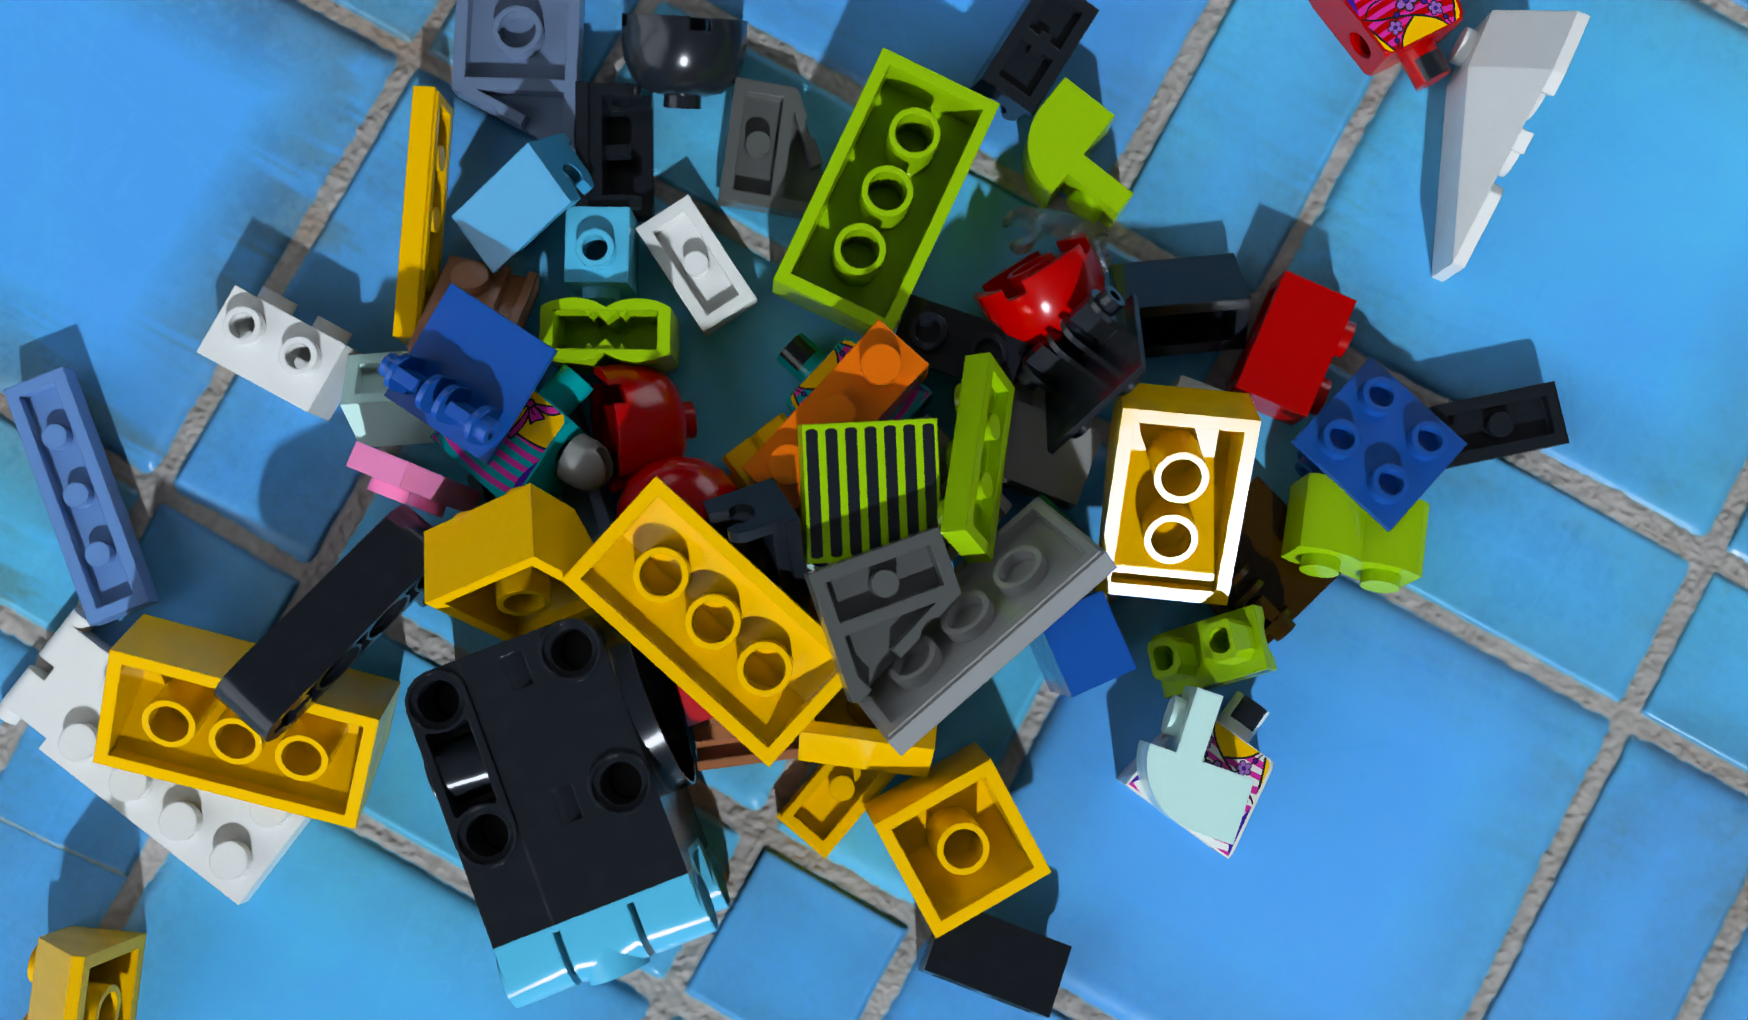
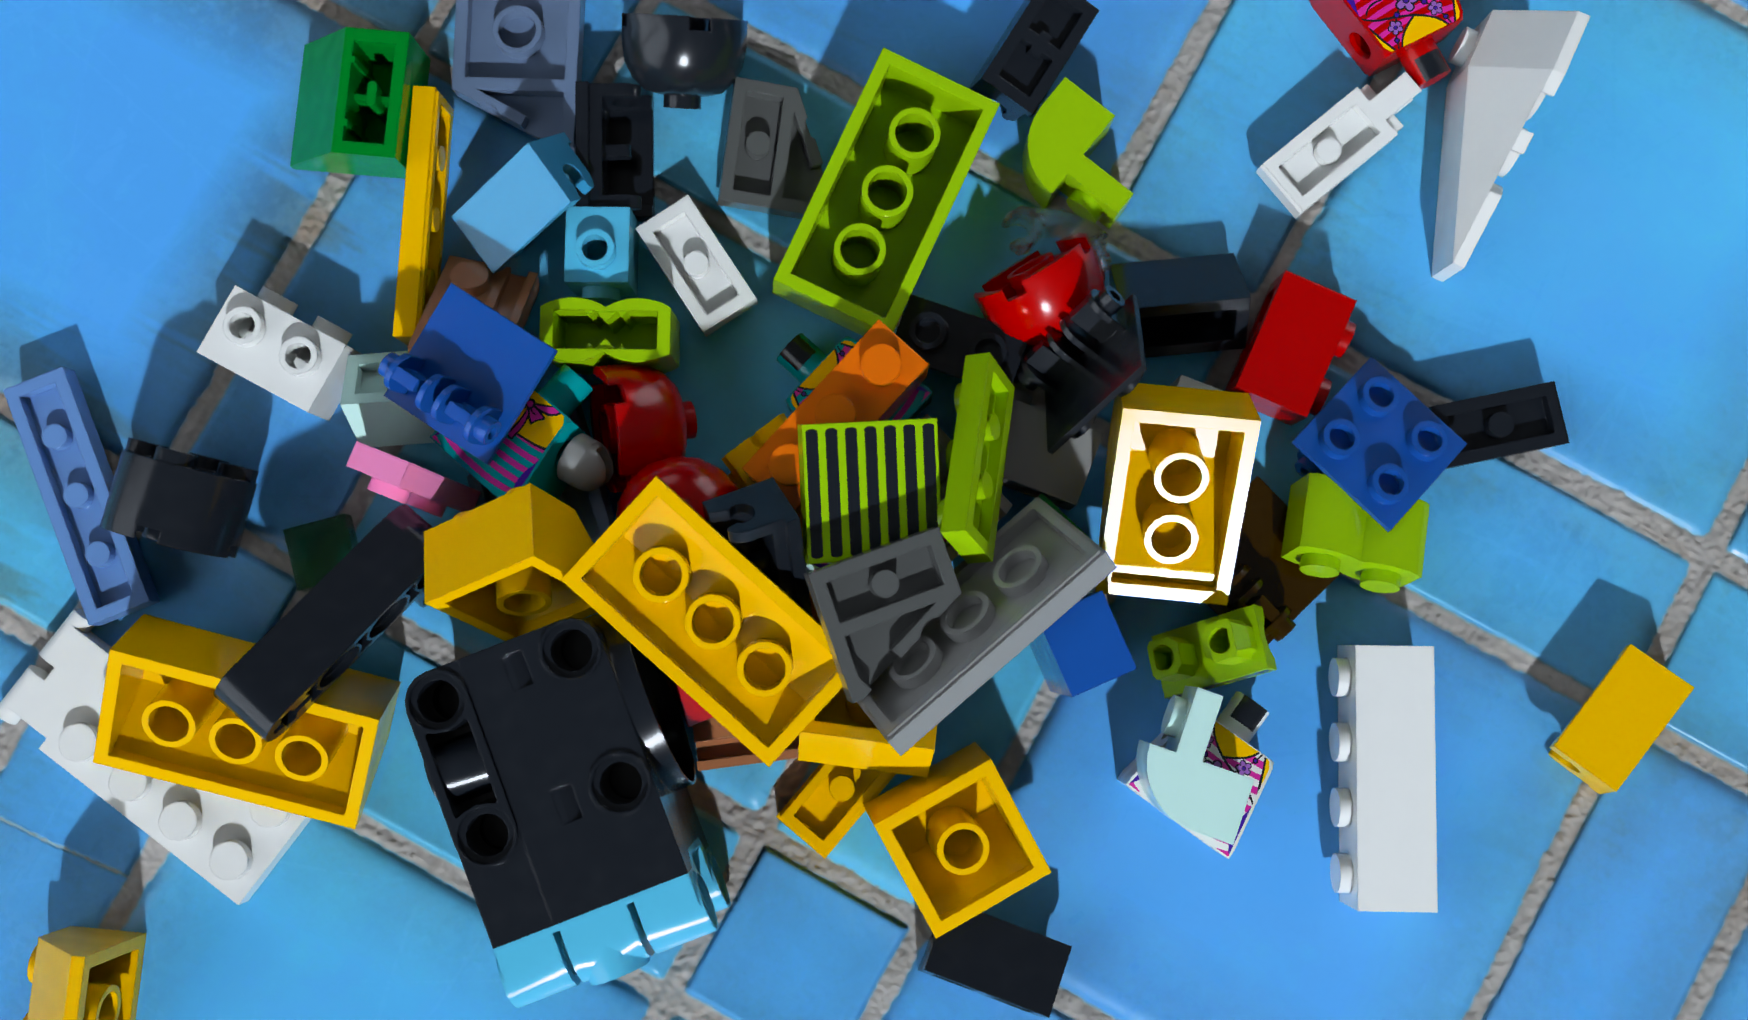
none -> black brick [100,437,259,558]
none -> clear green tile [283,513,358,592]
none -> green slope [290,27,431,179]
none -> white hinge [1256,71,1422,219]
none -> white brick [1328,645,1438,913]
none -> yellow hinge [1548,644,1694,794]

